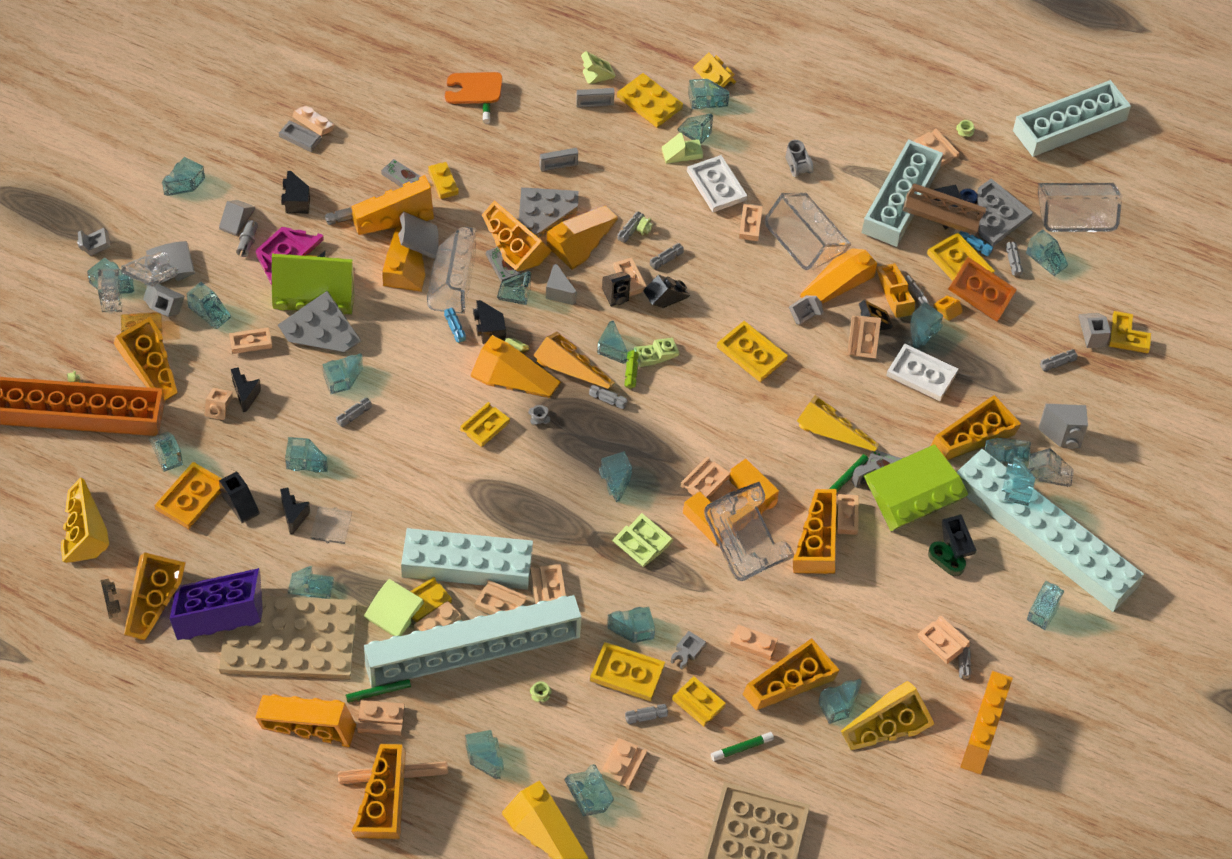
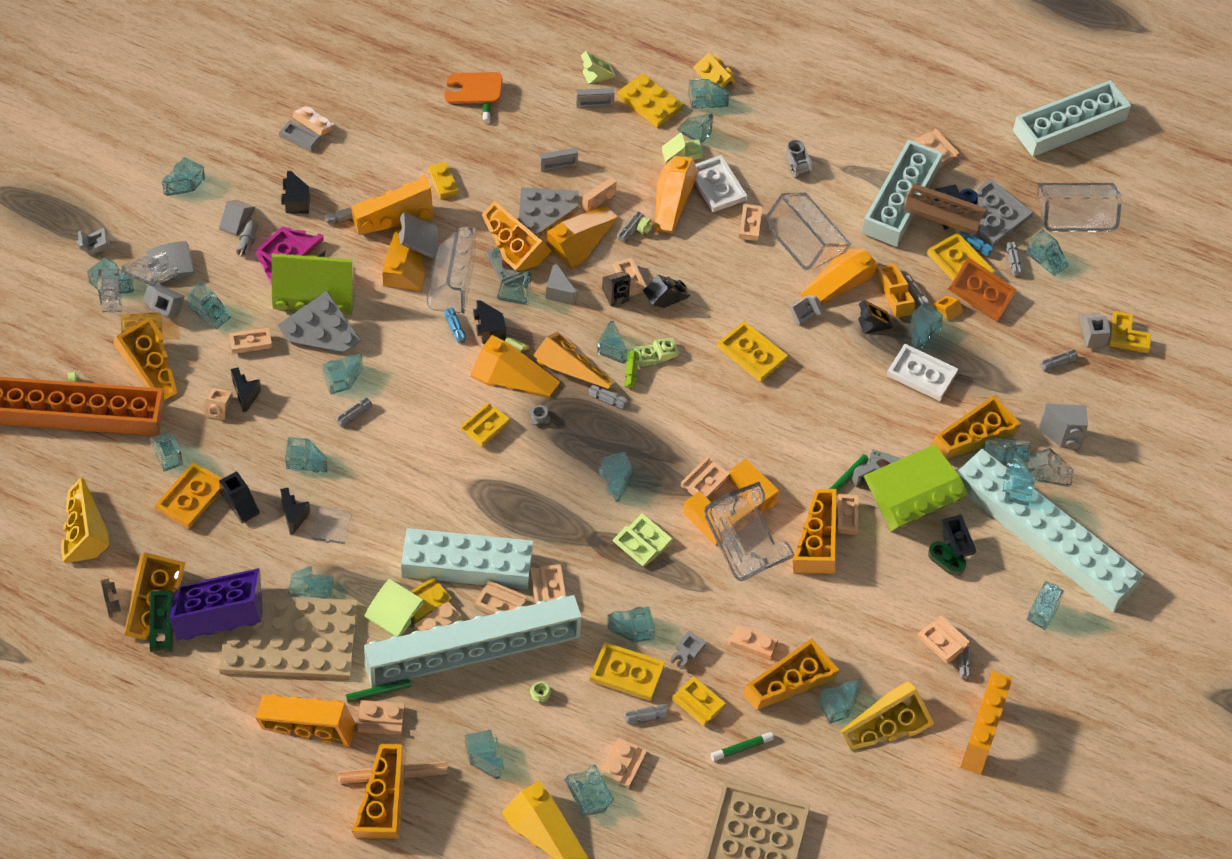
light grey tile [381,159,421,187] -> none
light grey axle [650,243,684,269] -> none
yellow wedge [797,395,879,451] -> none
light nougat plate [847,315,881,358] -> none
yellowish green plate [956,120,975,137] -> none
none -> dark green plate [149,591,173,652]
none -> light nougat plate [582,177,617,212]
none -> light orange wedge [655,156,699,233]

